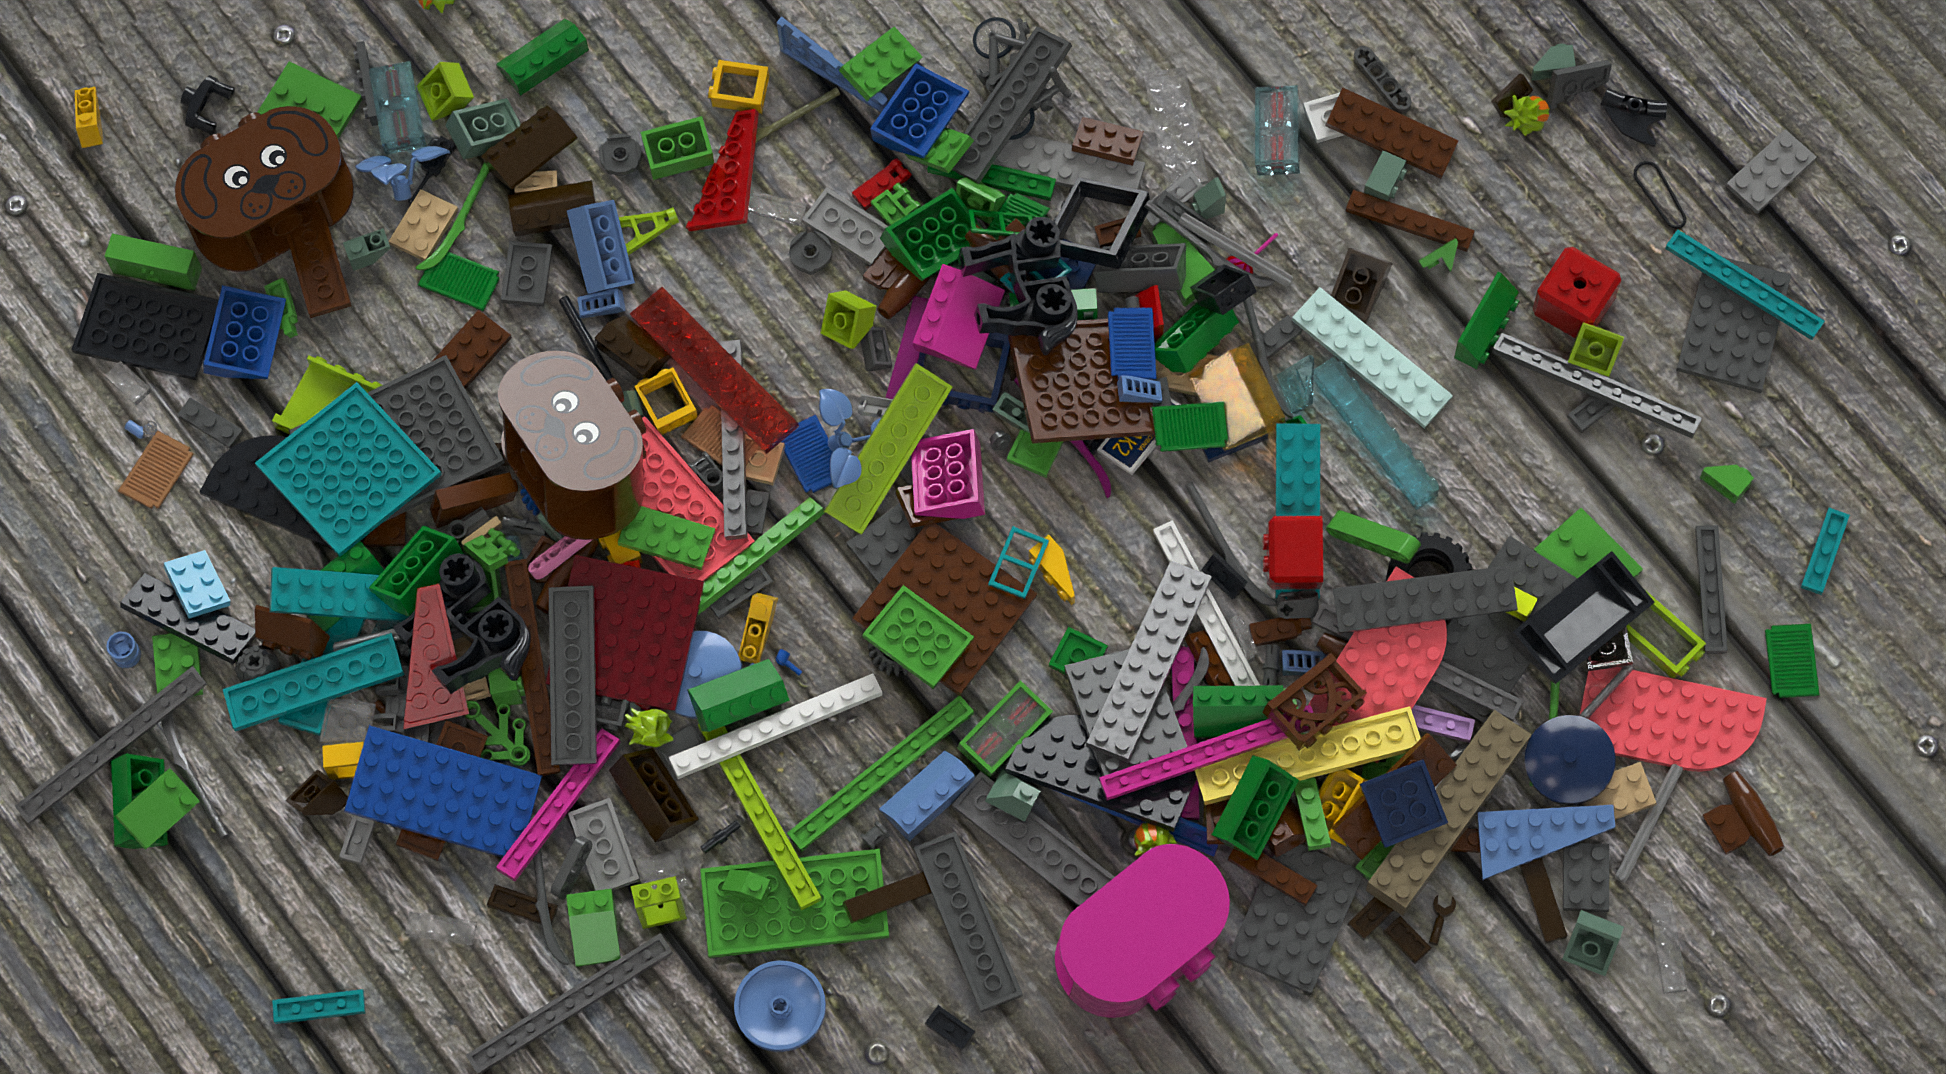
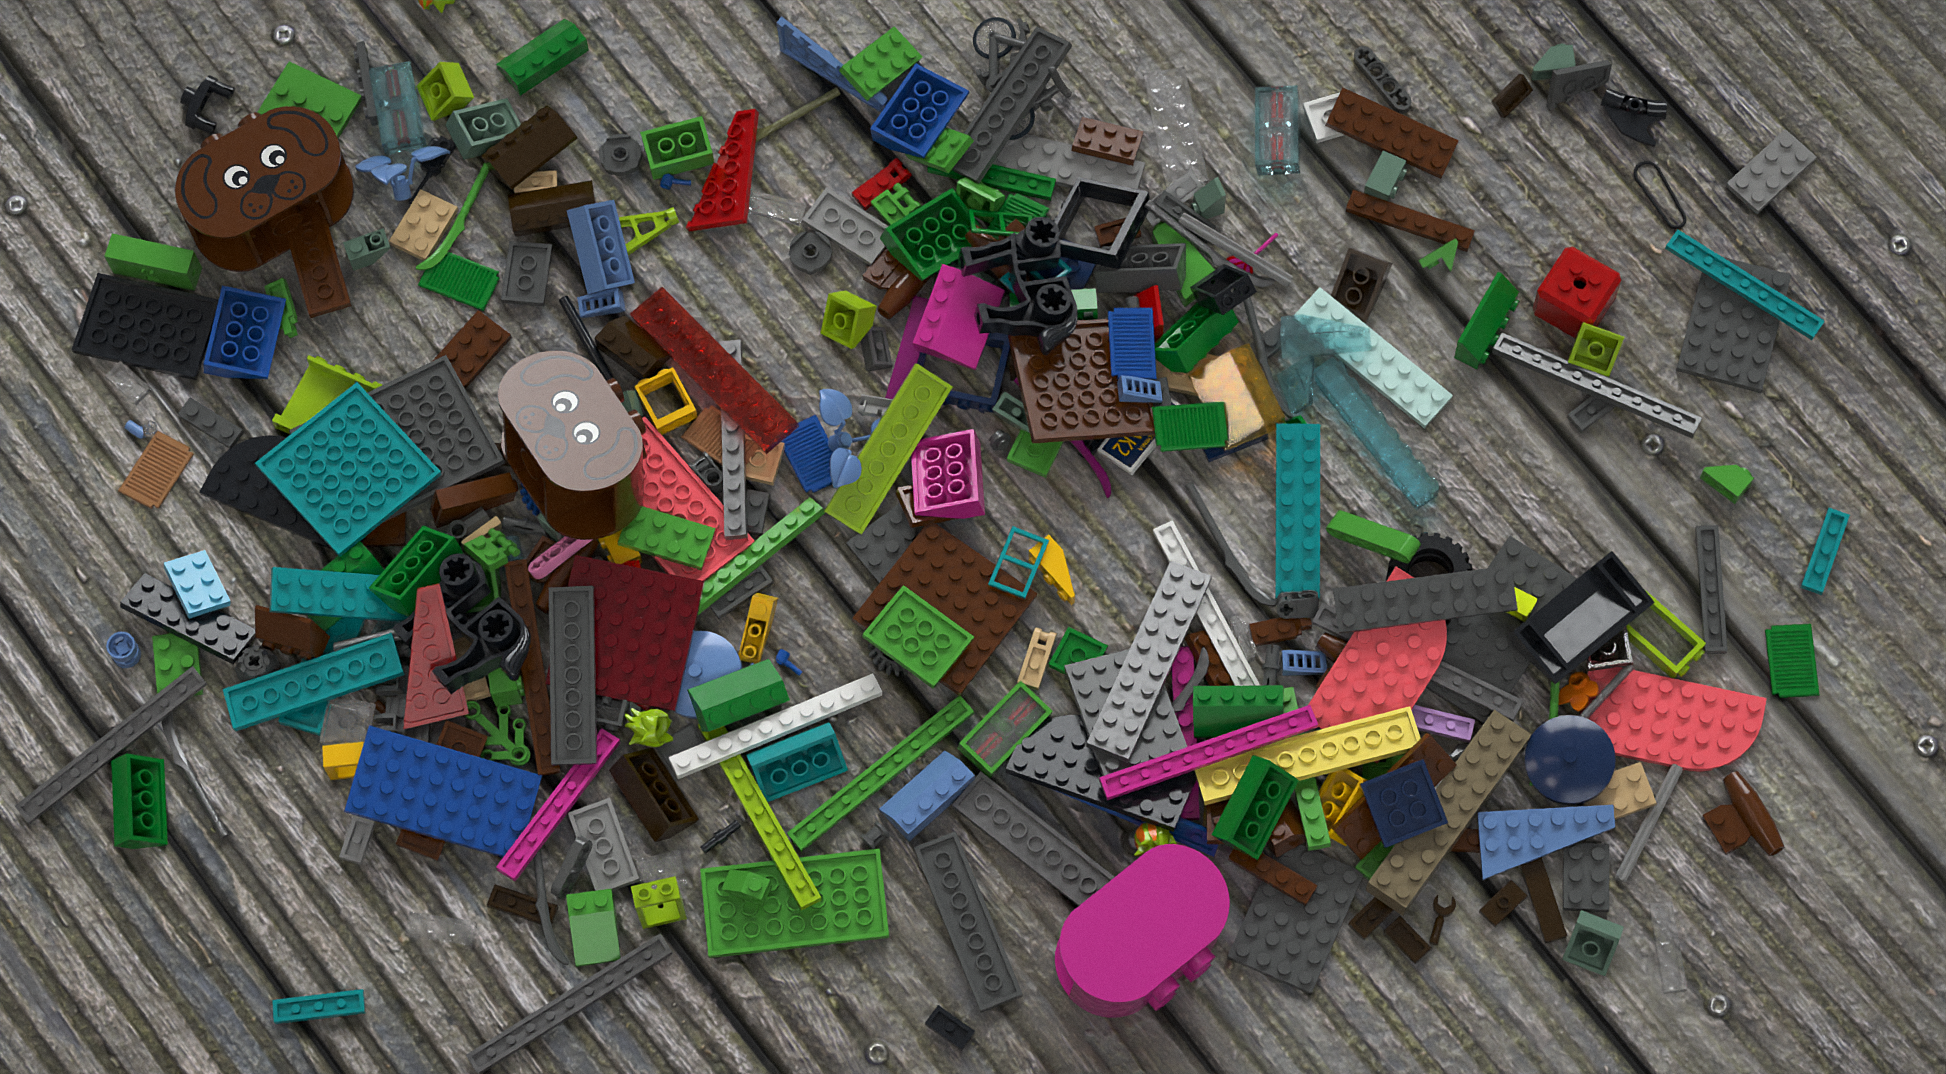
yellow slope [75,87,103,148] -> none
bright green slope [115,768,200,850] -> none
dark brown slope [285,769,348,815] -> none
yellow window [708,60,770,114] -> none
medium blue dish [734,961,826,1052] -> none
dark brown tile [842,872,932,924] -> none
sand green slope [985,769,1042,822] -> none
black plate [1201,553,1248,600] -> none
red plate [1262,516,1324,590] -> none
reddish brown fence [1263,653,1367,751] -> none
lime hair [1504,95,1550,136] -> none
bright green plate [1534,508,1643,578] -> none
none -> blue hand [660,174,691,190]
none -> teal slope [746,722,848,802]
none -> tan plate [1017,627,1057,691]
none -> clear light blue wedge [1280,314,1372,360]
none -> dark brown plate [1479,880,1528,927]
none -> orange plate [1559,672,1599,711]

